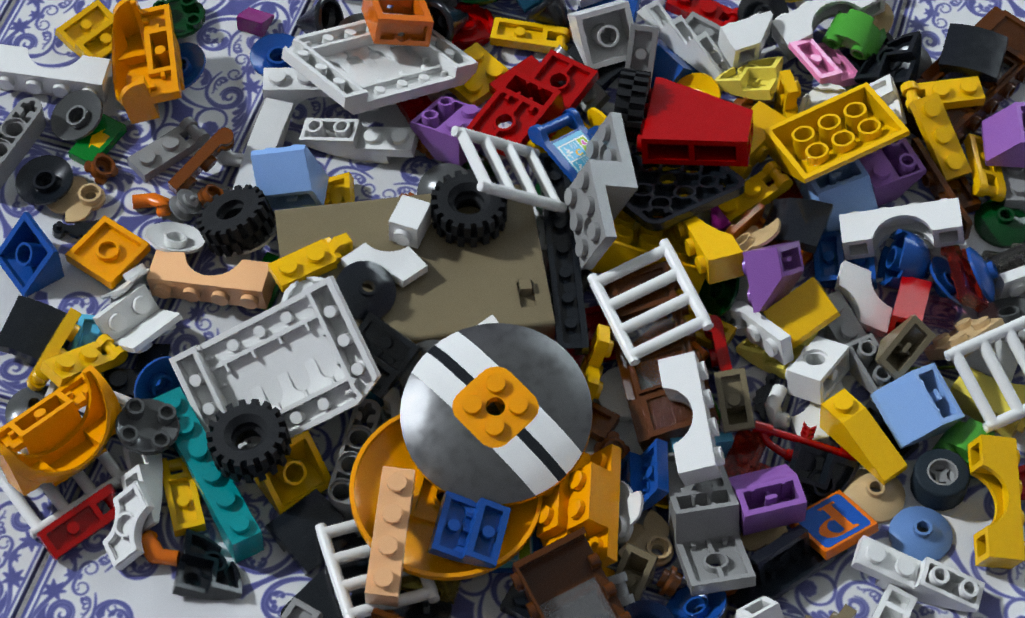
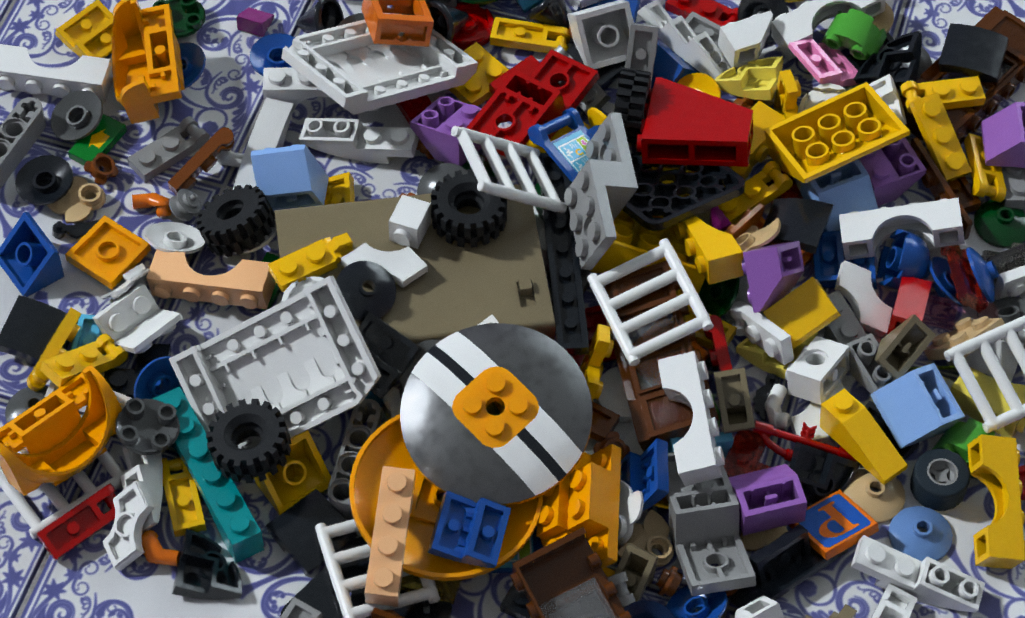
dark orange plate [197,184,224,208] -> none

